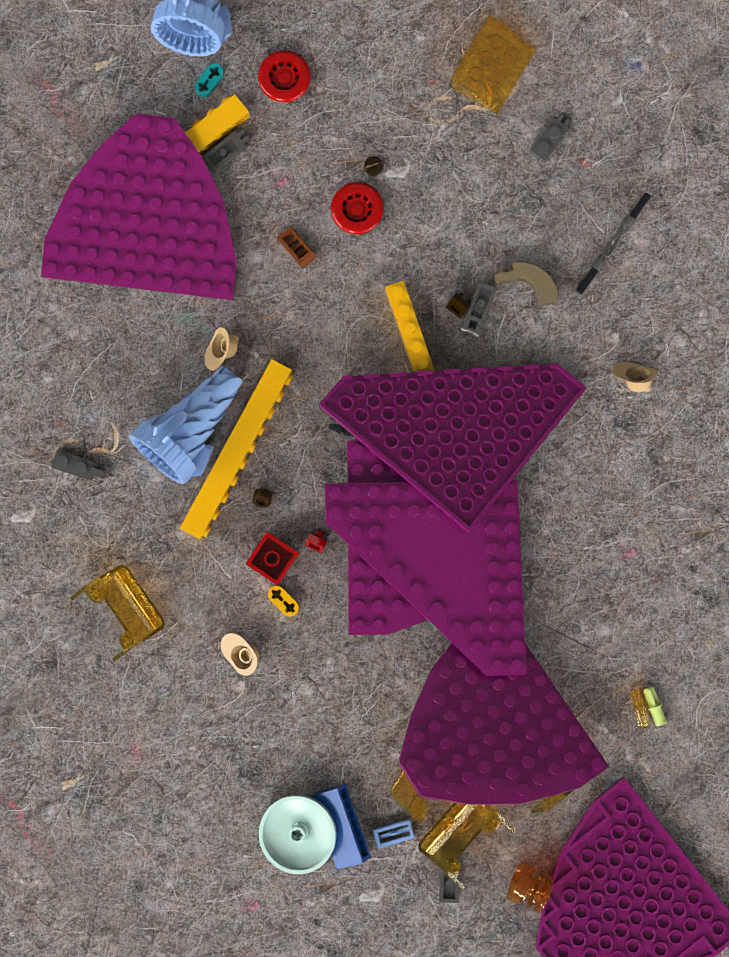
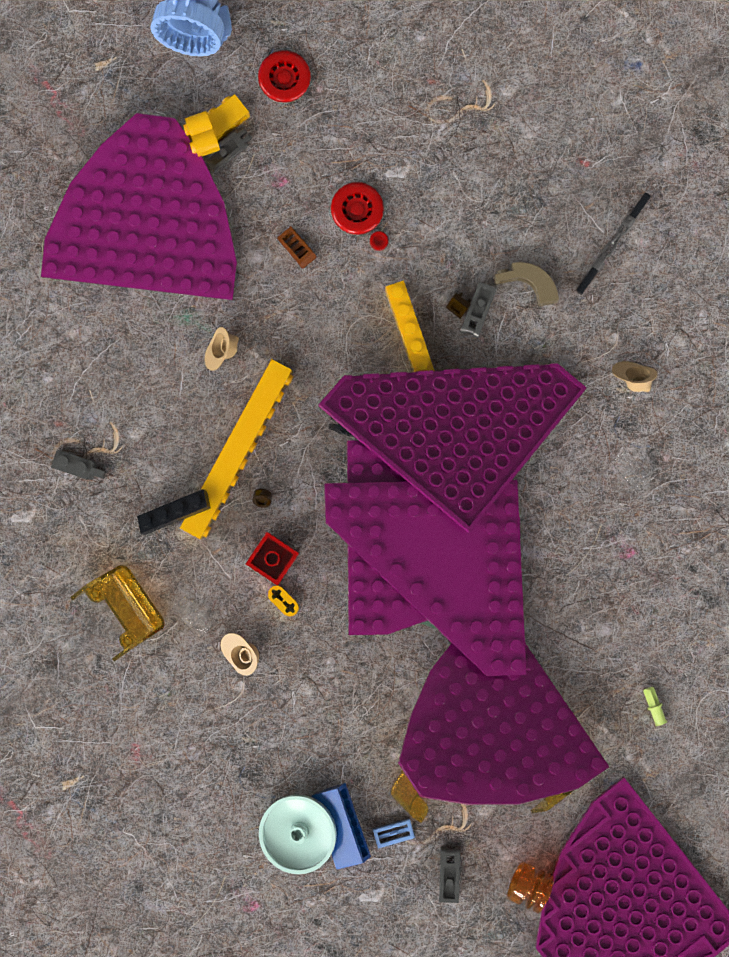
light blue cone [129,366,242,484] -> none
teal beam [195,63,224,98] -> none
red tile [305,529,327,554] -> none
dark brown tile [364,156,383,177] -> none
clear yellow windscreen [418,803,515,890] -> none
clear yellow slope [449,15,536,115] -> none
dark grey hinge [529,113,572,163] -> none
clear yellow axle [629,689,650,728] -> none
none -> black plate [137,489,211,535]
none -> yellow brick [183,111,220,157]
none -> red tile [370,231,389,251]

